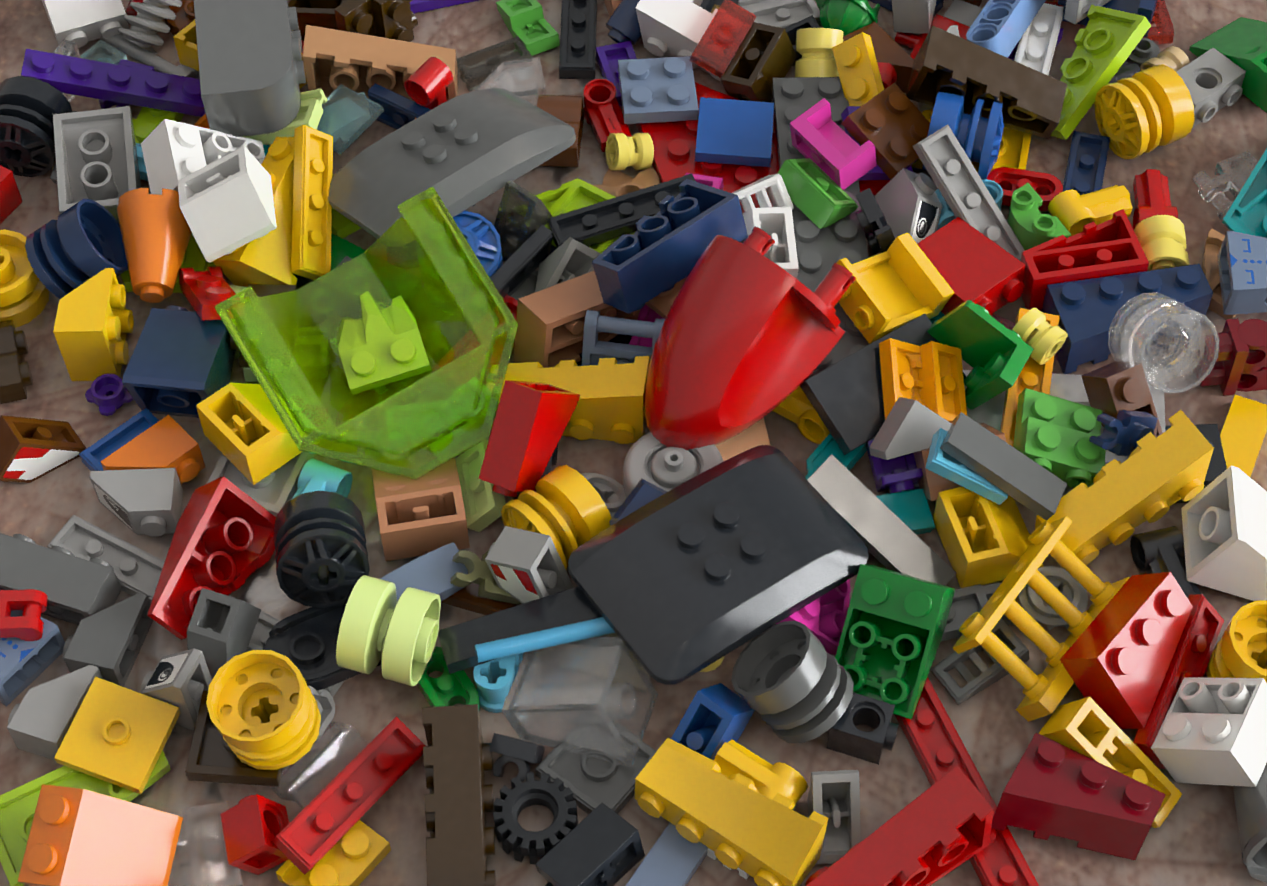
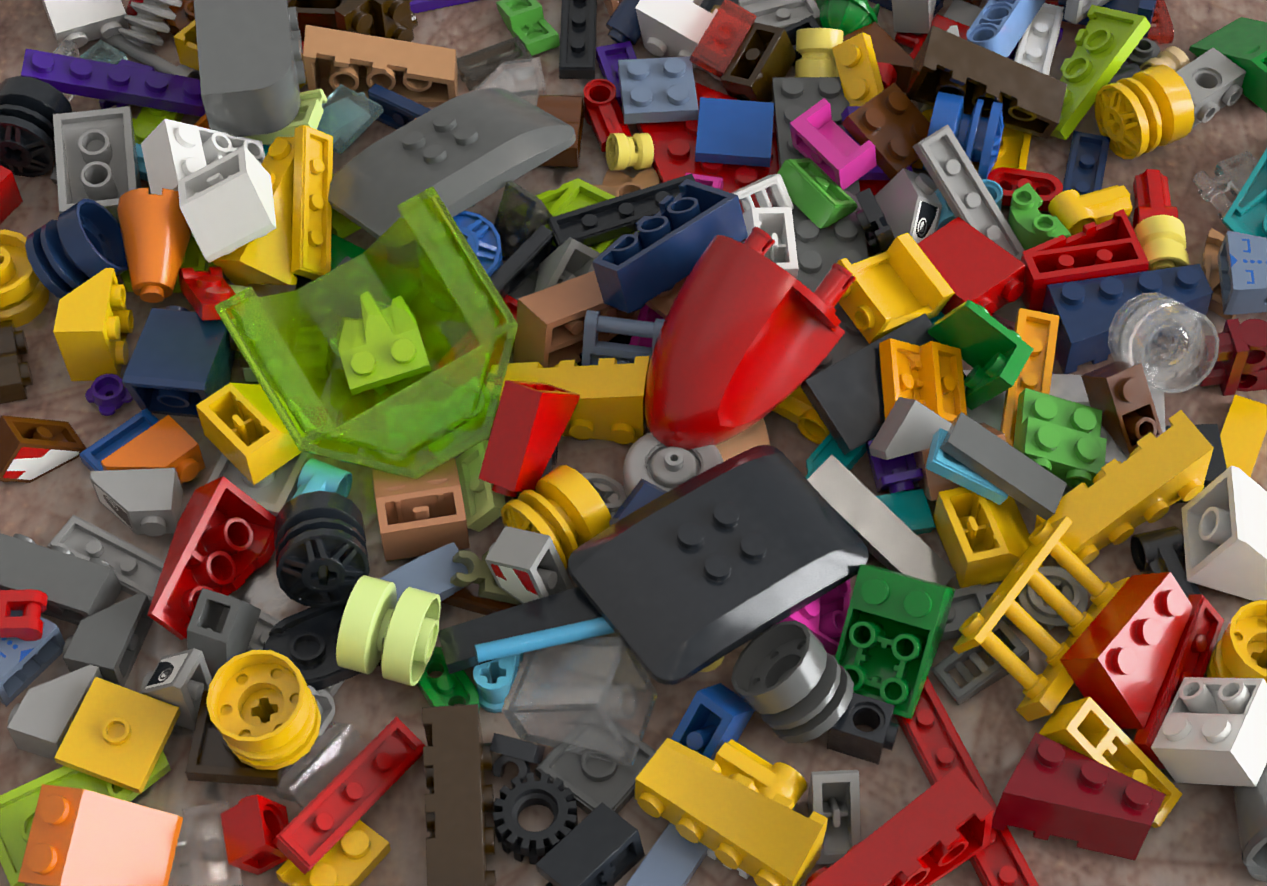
red piece [404,57,453,110] -> none
light yellow wheel [1012,308,1068,365] -> none
dark blue plate [1089,410,1158,456] -> none

